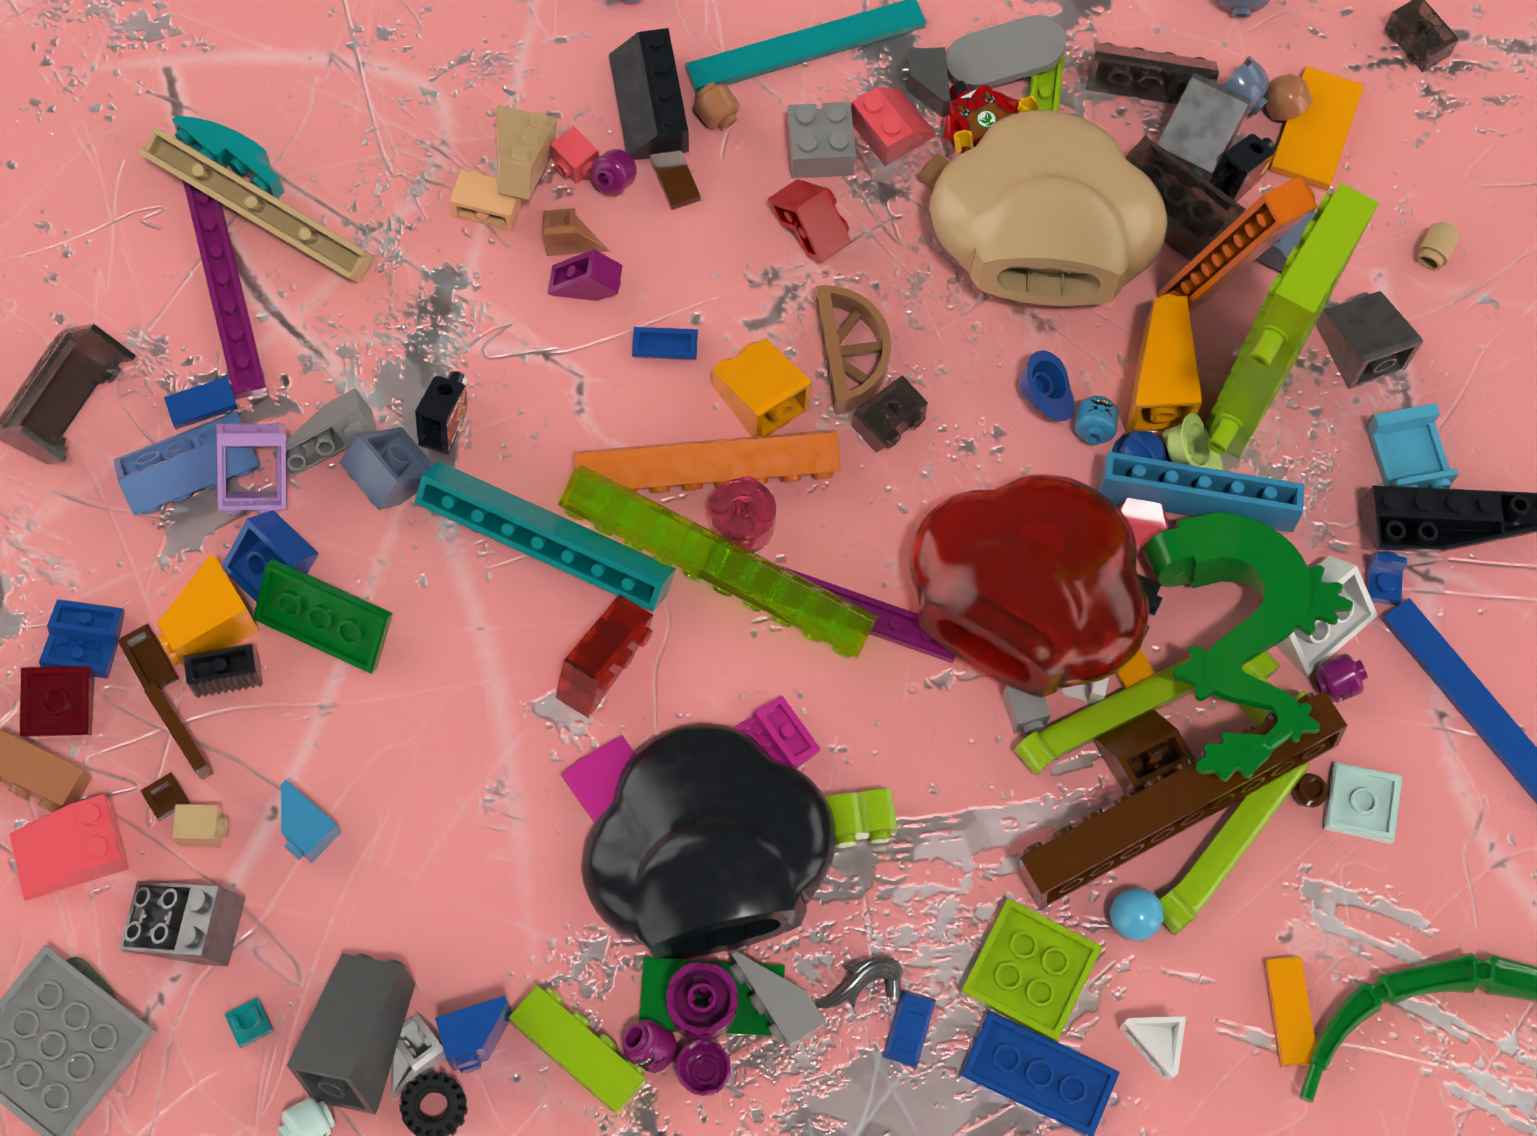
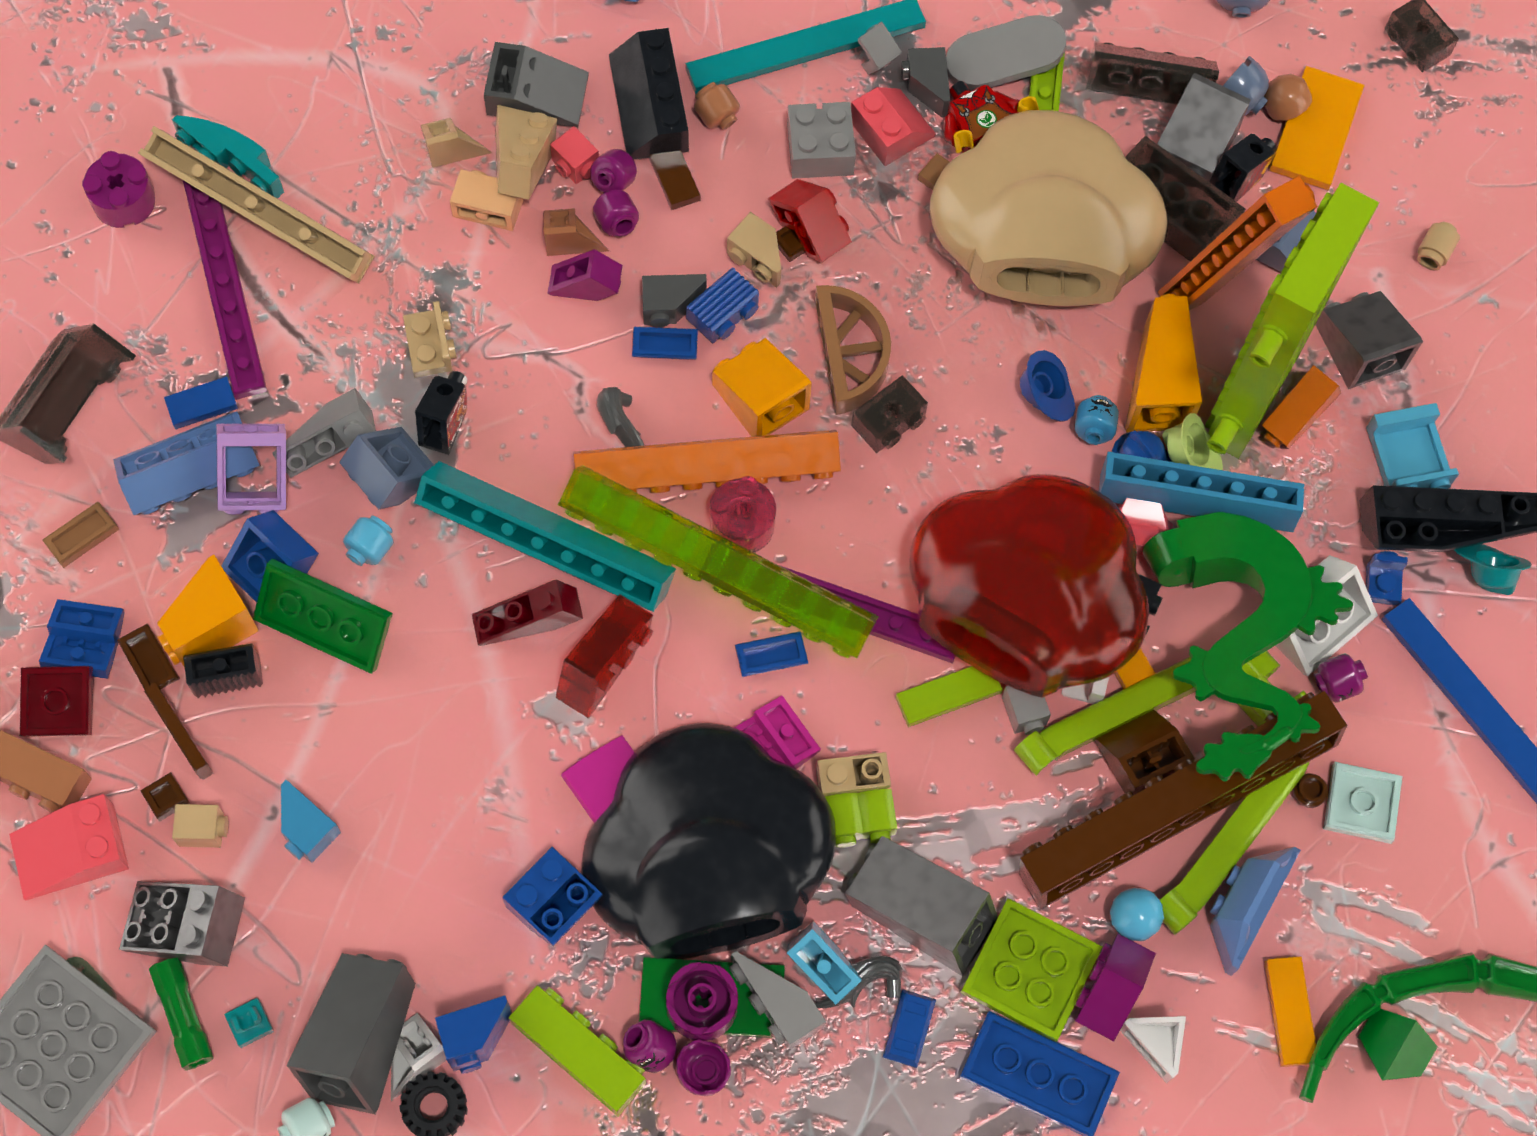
none -> medium nougat tile [42,502,119,568]
none -> magenta brick [82,151,155,228]
none -> green axle [149,957,214,1070]
none -> medium azure head [343,515,394,566]
none -> tan bracket [403,301,457,378]
none -> tan slope [421,118,492,168]
none -> dark red slope [472,580,583,646]
none -> dark grey slope [484,42,589,127]
none -> blue slope [502,847,603,947]
none -> magenta head [593,189,639,237]
none -> dark grey piece [597,387,644,447]
none -> dark grey slope [642,274,707,327]
none -> blue brick [686,267,759,344]
none -> tan slope [727,211,781,288]
none -> blue tile [735,632,808,677]
none -> reddish brown tile [776,226,805,262]
none -> medium azure slope [787,921,862,1005]
none -> tan slope [816,752,891,796]
none -> flat silver slope [845,836,998,976]
none -> light grey panel [858,21,902,75]
none -> lime tile [895,660,1003,728]
none -> magenta brick [1075,934,1156,1041]
none -> medium blue wedge [1210,847,1301,976]
none -> orange slope [1262,365,1341,449]
none -> green slope [1357,1009,1438,1081]
none -> teal piece [1454,544,1532,595]

